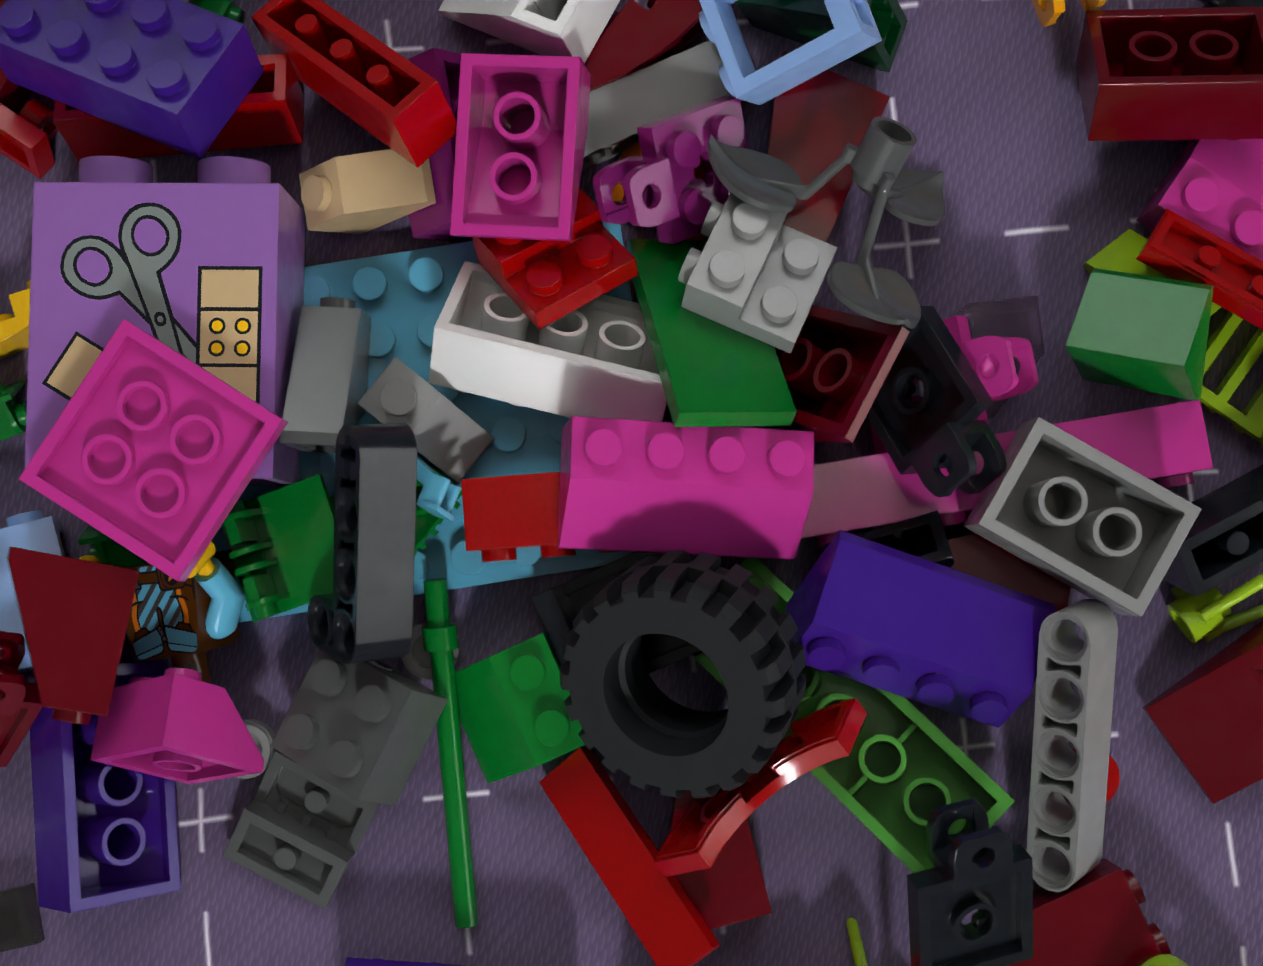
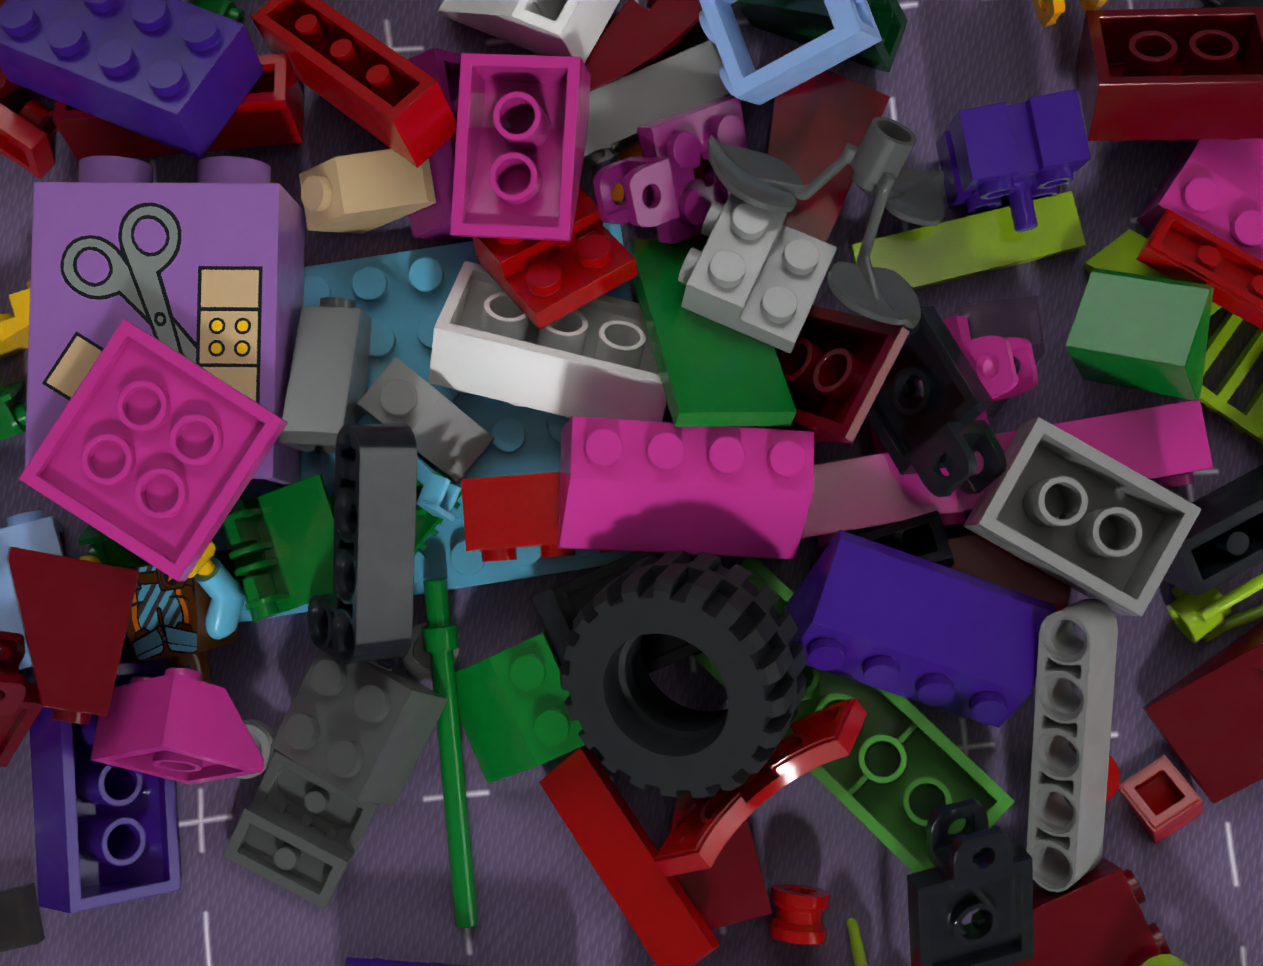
none -> red wheel [768,884,830,945]
none -> lime tile [849,191,1086,290]
none -> dark purple brick [936,89,1091,232]
none -> red slope [1118,755,1203,844]

